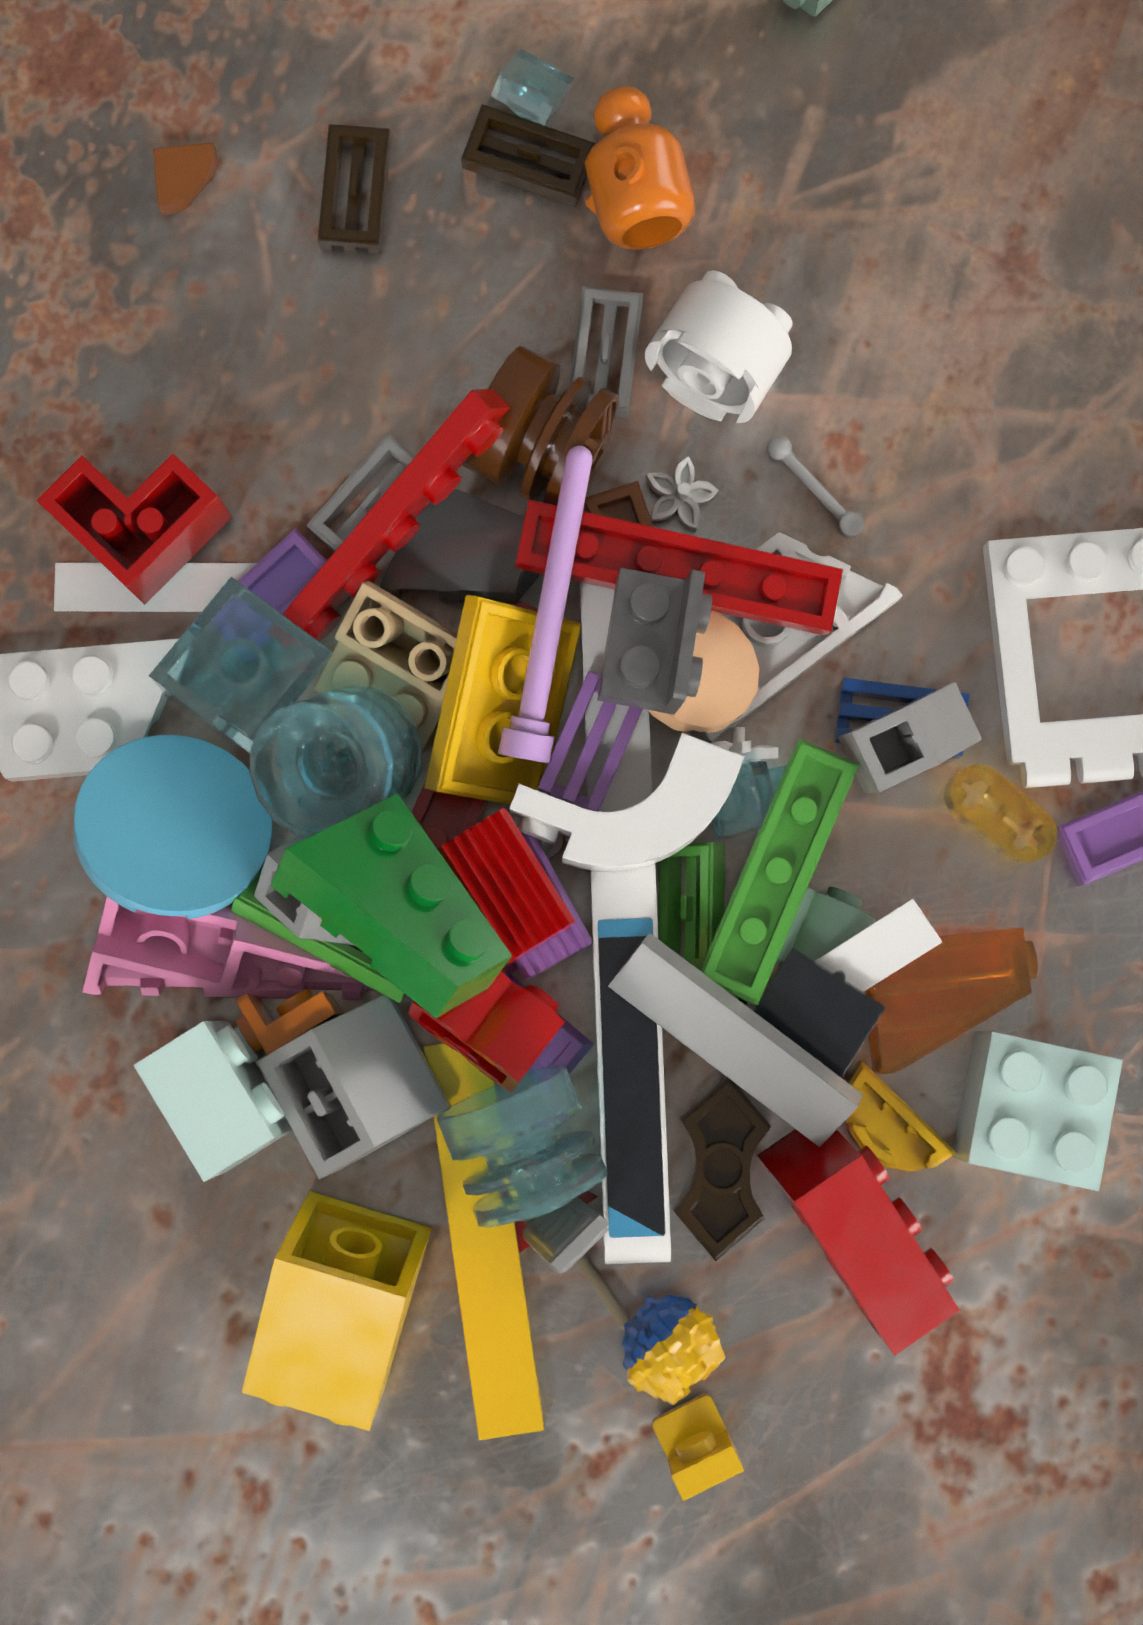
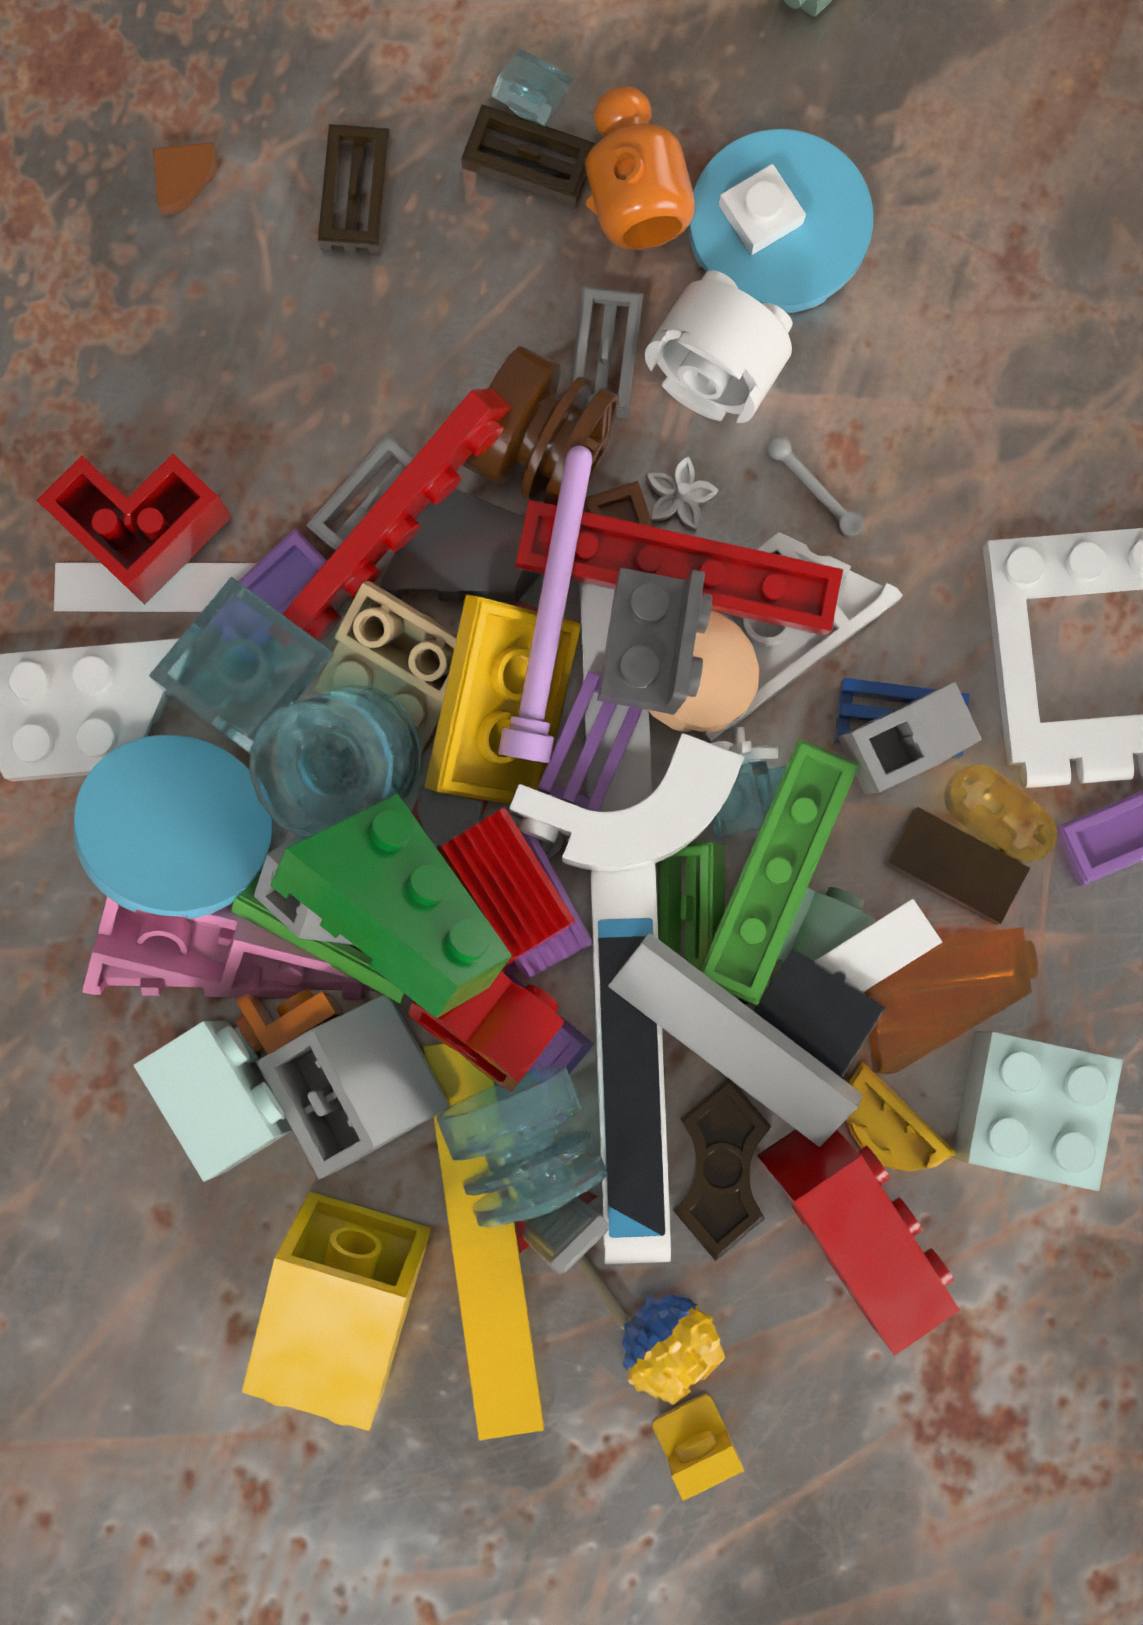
none -> clear light blue tile [418,784,483,848]
none -> medium azure tile [688,129,873,313]
none -> white plate [718,164,806,255]
none -> dark brown tile [885,807,1030,925]

